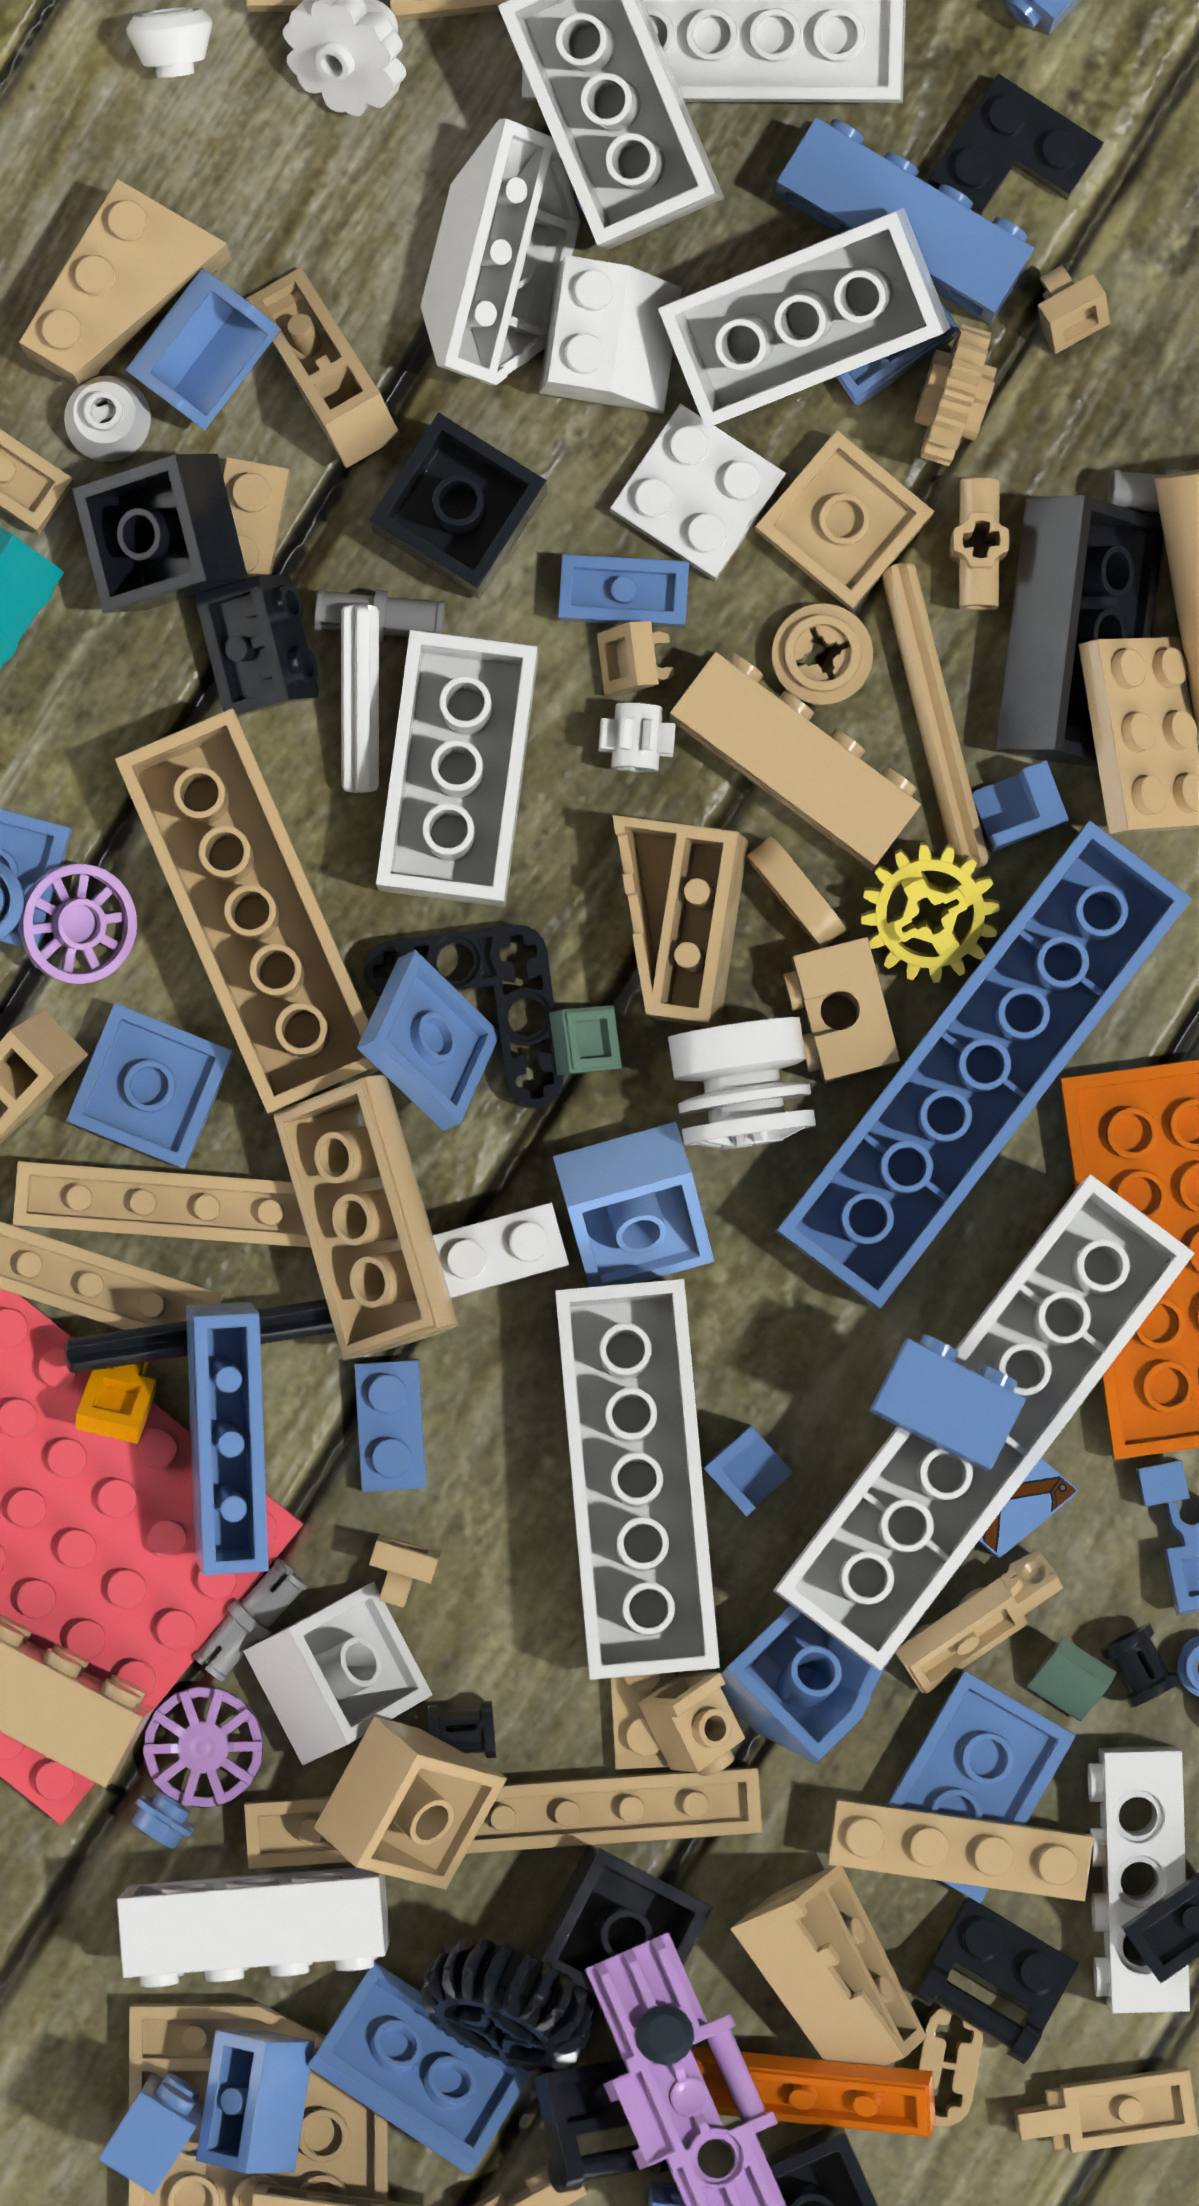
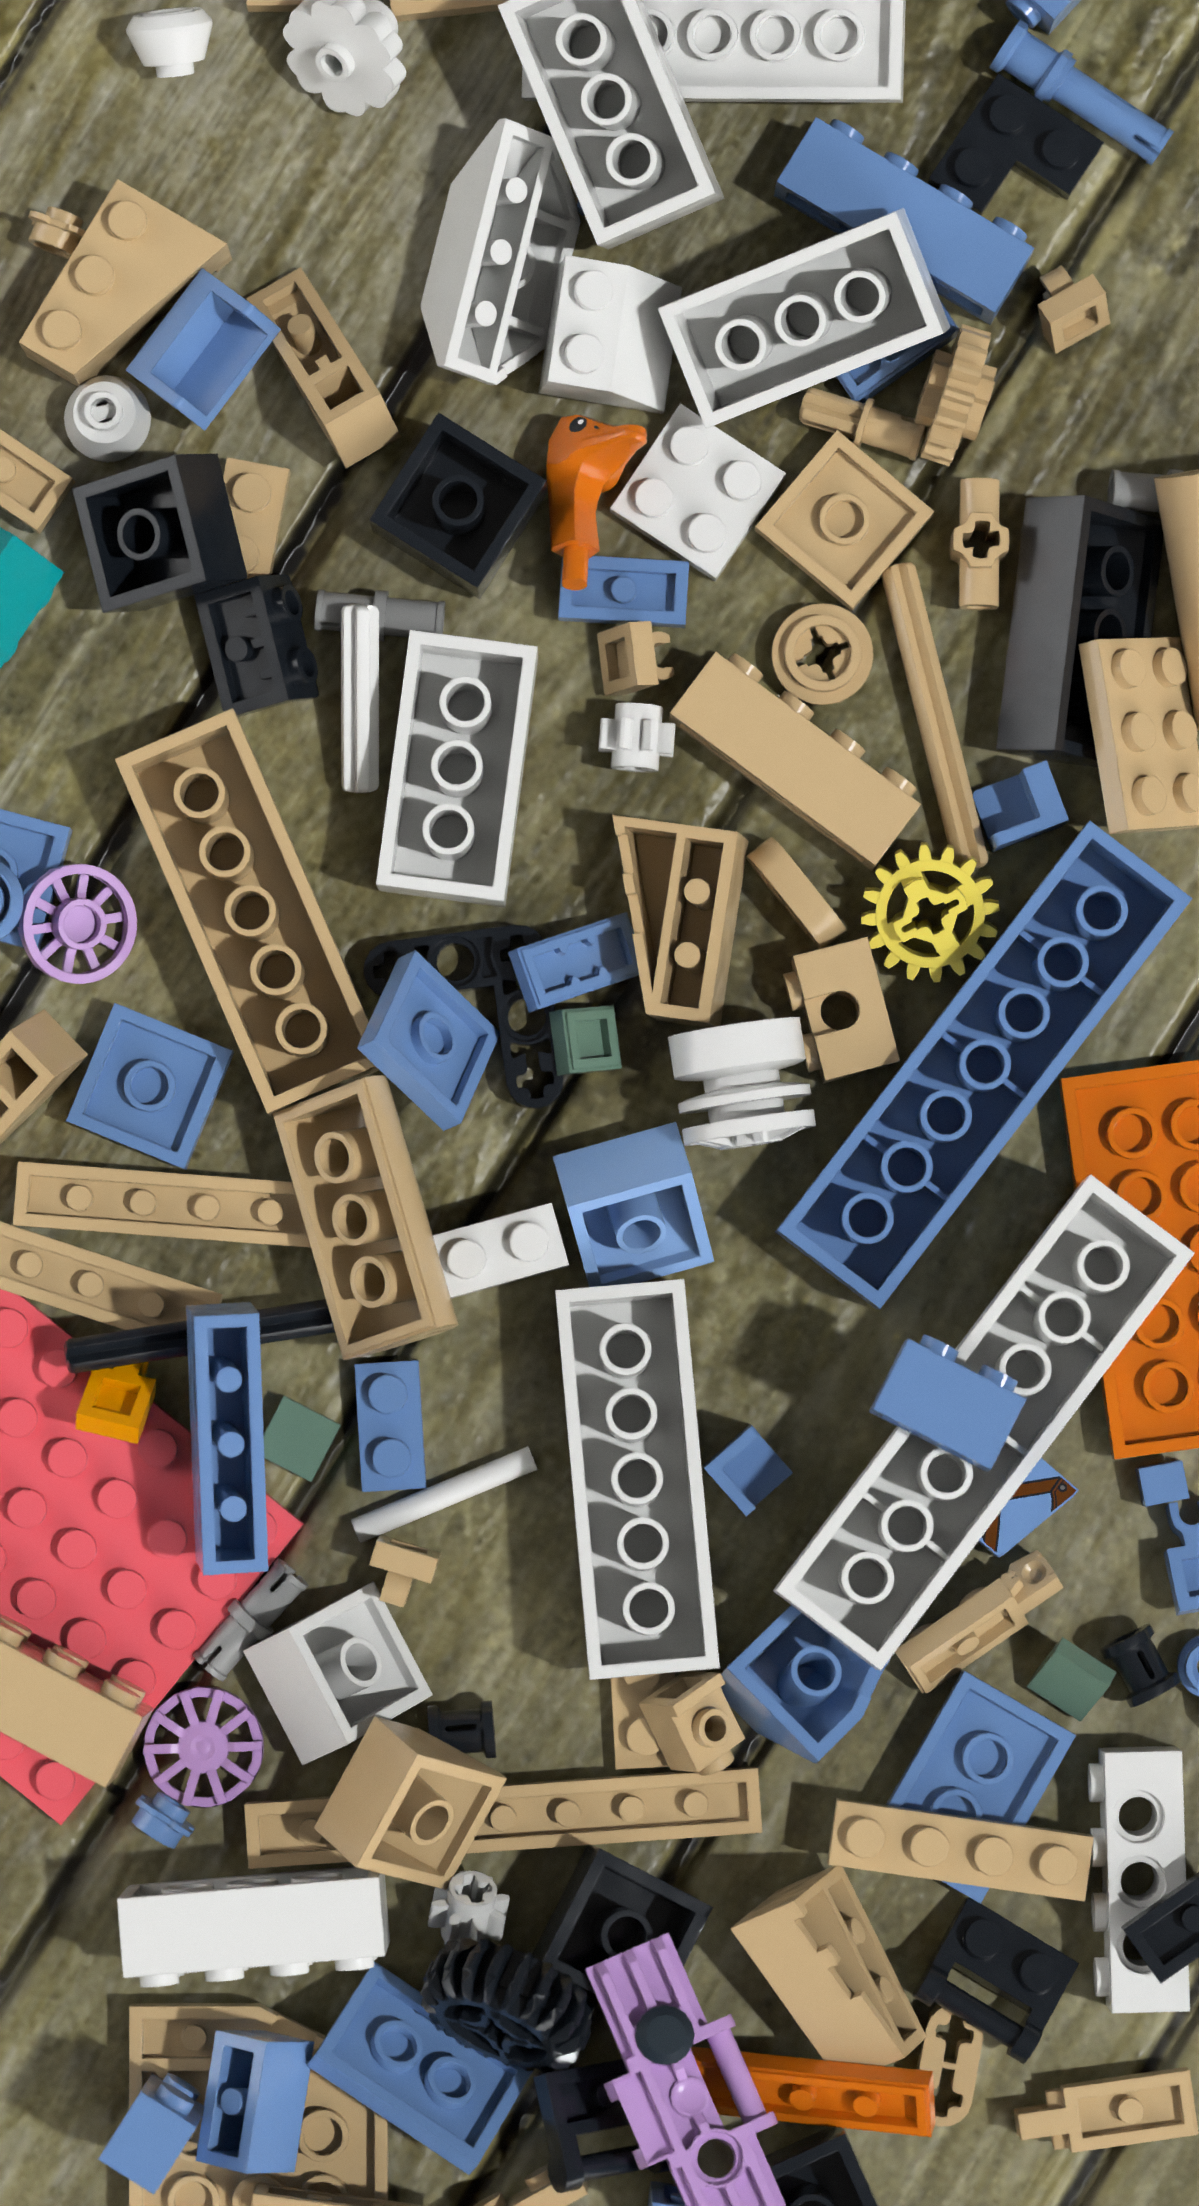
none -> tan plate [28,206,86,259]
none -> sand green tile [264,1396,341,1482]
none -> white bar [351,1446,538,1543]
none -> white gear [428,1871,510,1945]
none -> medium blue plate [508,912,639,1013]
none -> orange animal [546,415,647,591]
none -> tan axle [799,388,927,461]
none -> medium blue pin [989,20,1174,166]

